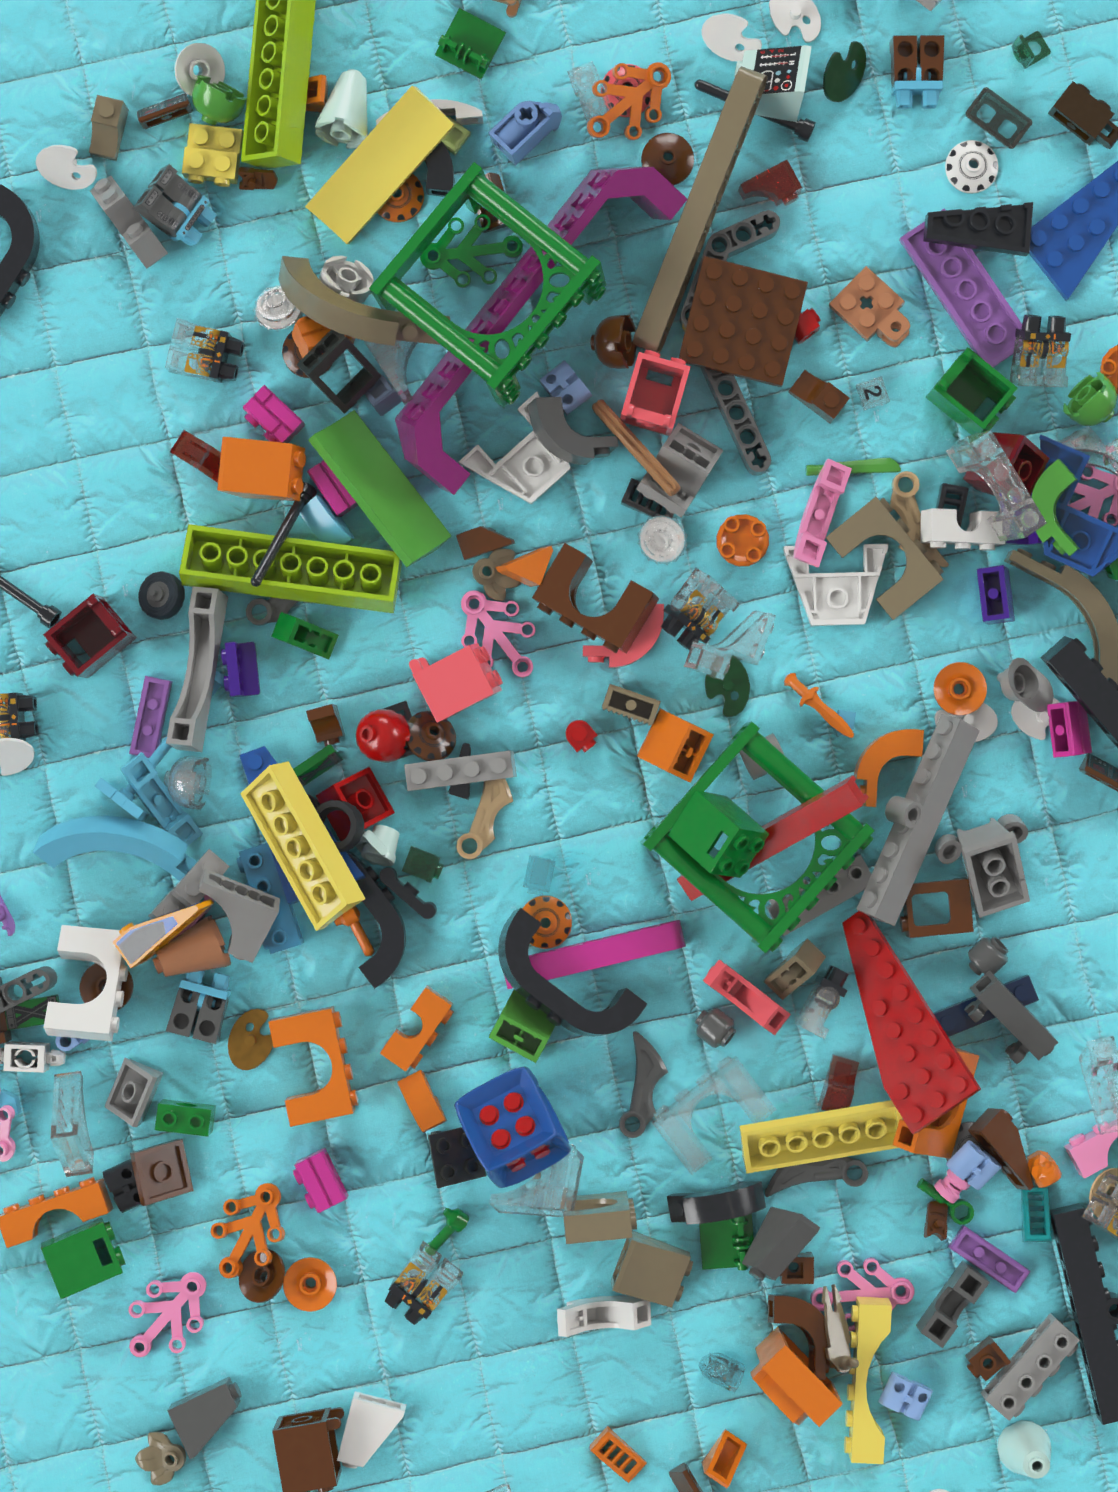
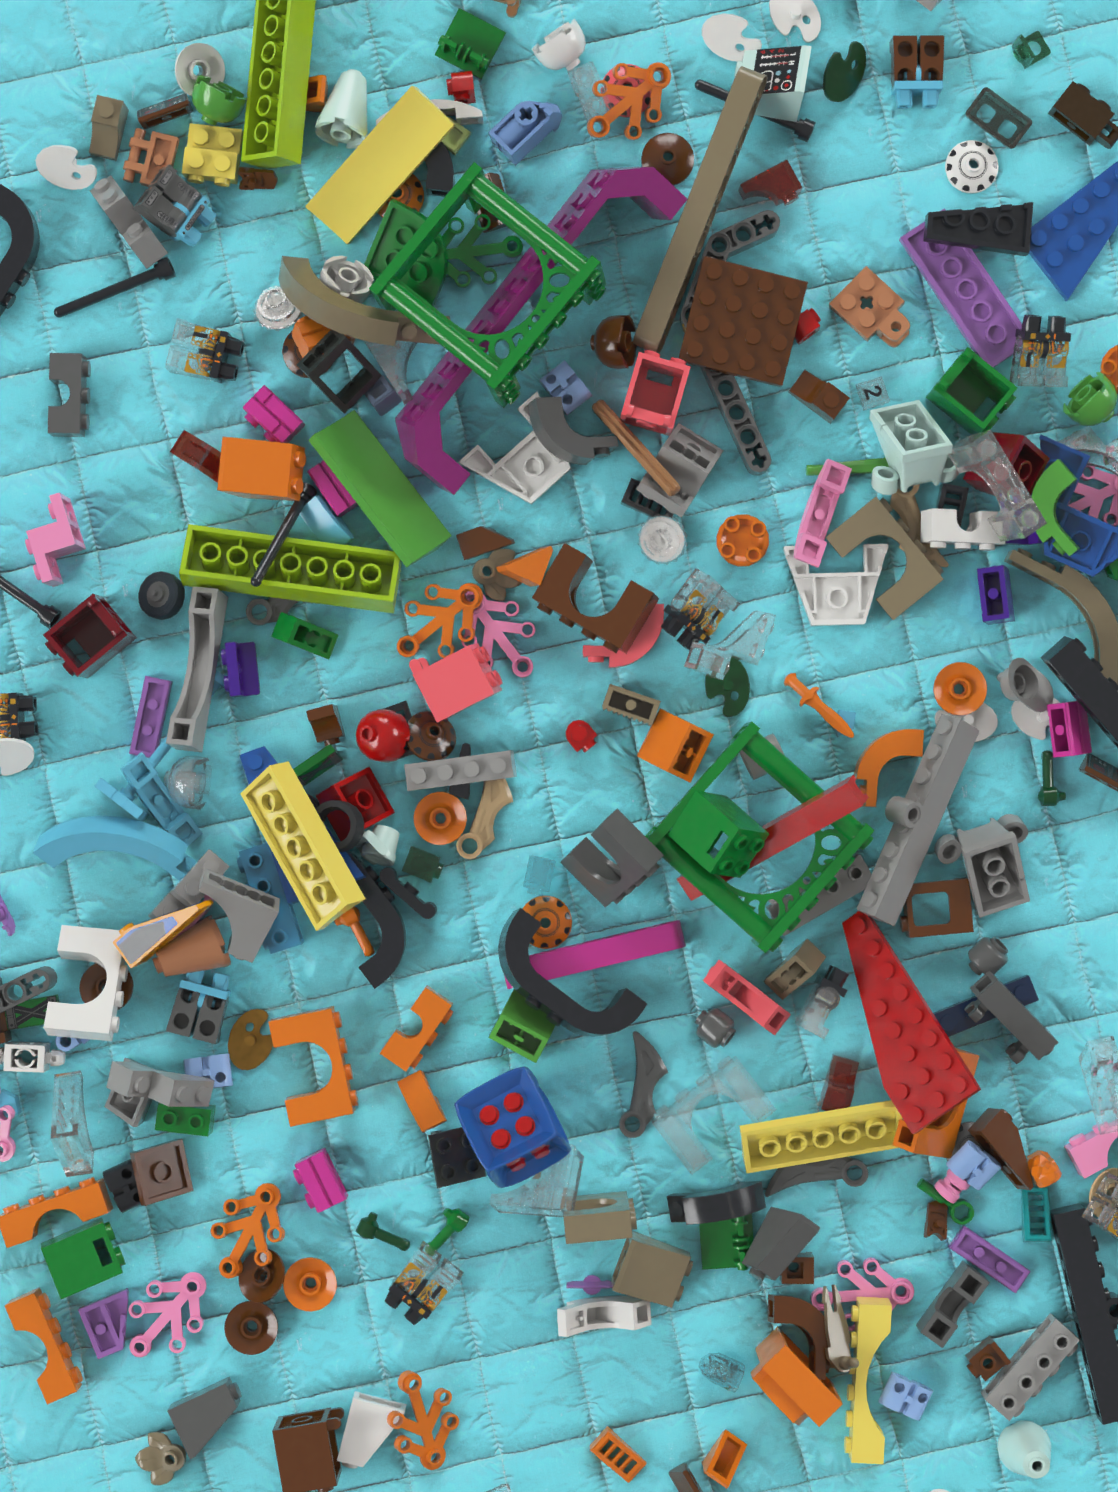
none -> orange arch [5,1287,83,1405]
none -> bright pink bracket [25,493,86,587]
none -> dark grey arch [48,353,91,437]
none -> black piece [54,257,176,318]
none -> medium lavender wing [78,1288,129,1359]
none -> light grey arch [106,1061,214,1107]
none -> nougat plate [123,128,180,186]
none -> light blue piece [183,1054,233,1088]
none -> reddish brown dish [224,1301,278,1355]
none -> dark green piece [356,1212,410,1251]
none -> green plate [364,199,448,307]
none -> orange plant [387,1370,459,1470]
none -> orange plant [397,583,483,658]
none -> orange dish [414,792,467,845]
none -> red plate [446,71,476,104]
none -> white cylinder [532,19,586,71]
none -> dark grey arch [560,809,663,907]
none -> medium lavender piece [566,1275,612,1295]
none -> light aqua piece [869,400,960,495]
none -> dark green piece [1038,750,1066,806]

